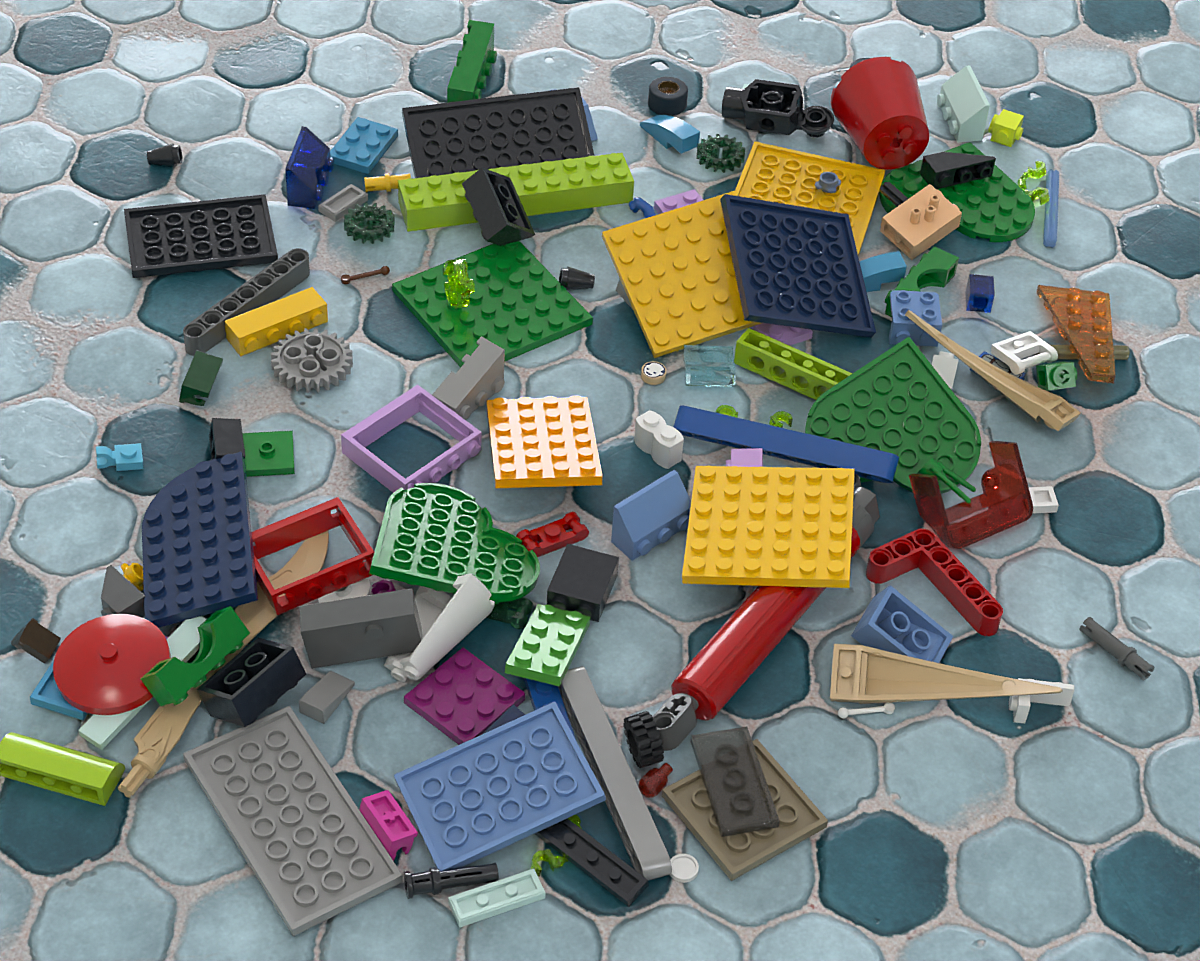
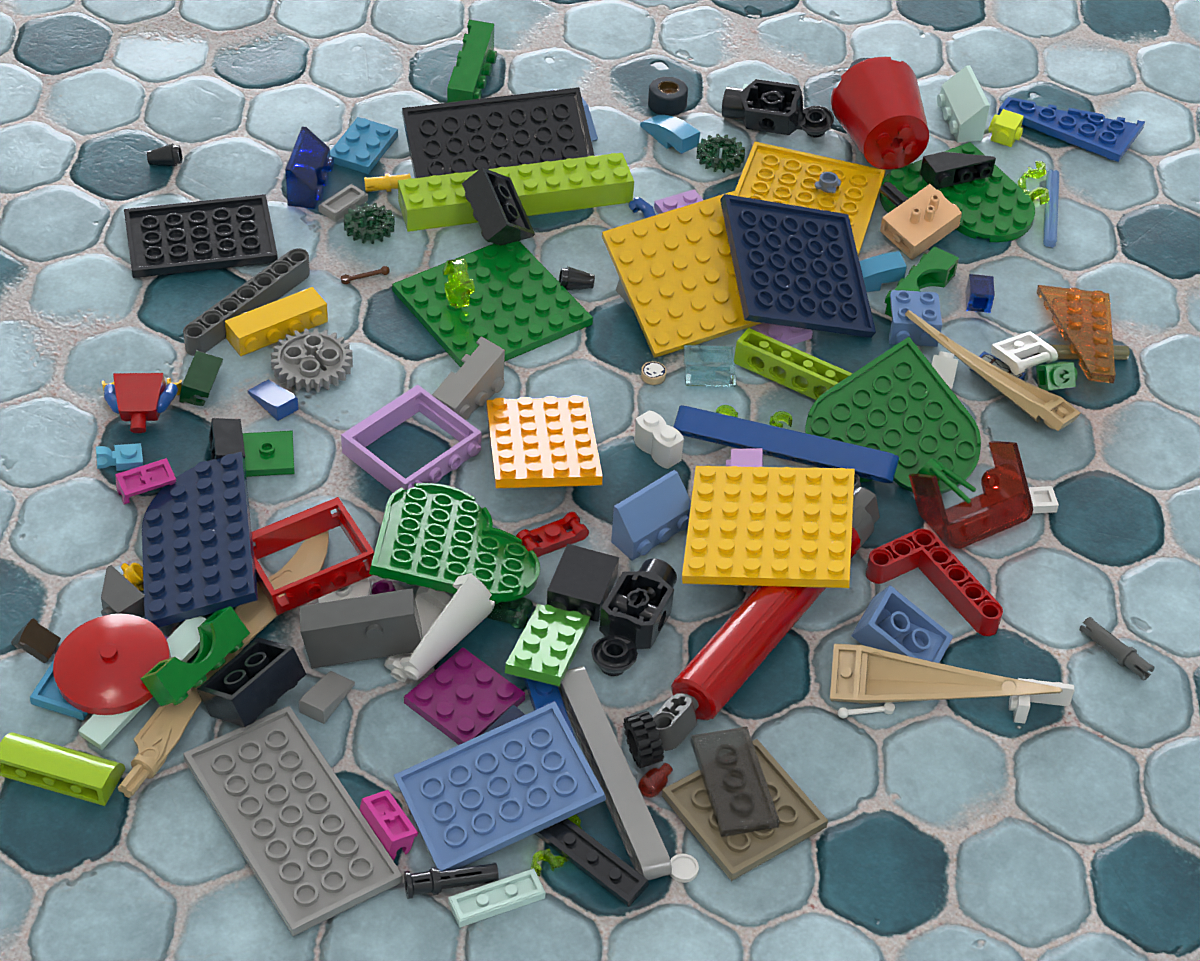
none -> red torso [102,373,182,433]
none -> dark pink hinge [115,458,176,505]
none -> slope [247,379,298,421]
none -> black brick [591,558,677,676]
none -> blue wing [998,97,1145,162]

